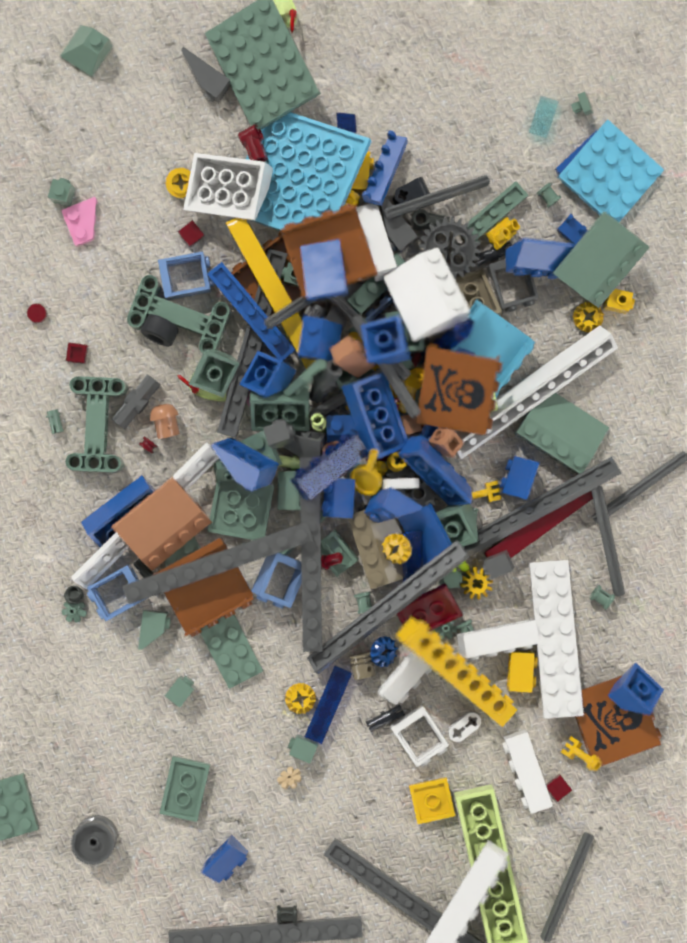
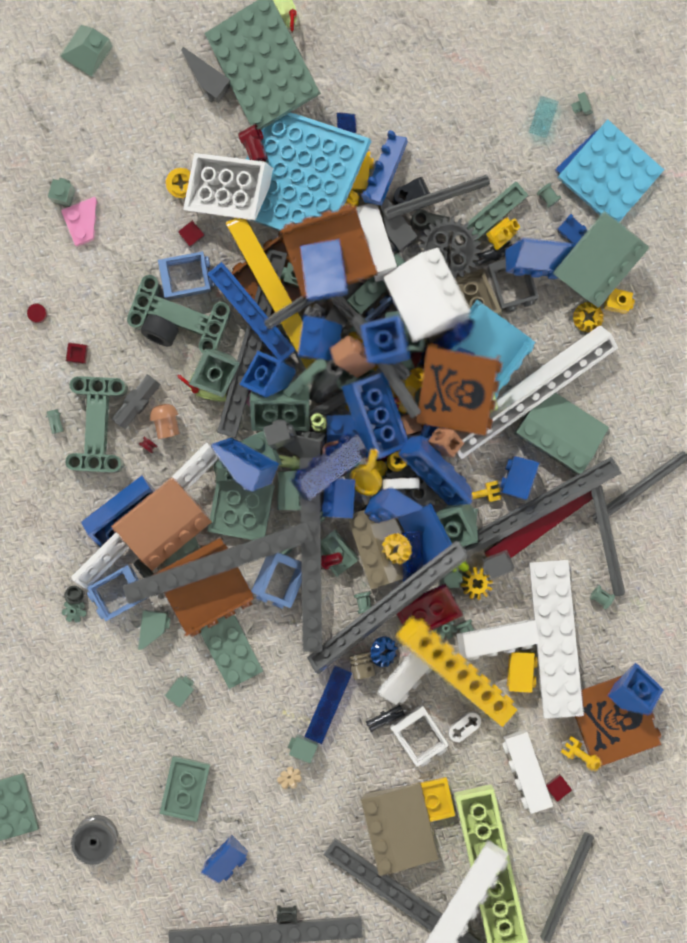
yellow gear [285,683,316,714] -> none
none -> dark tan slope [361,783,439,876]

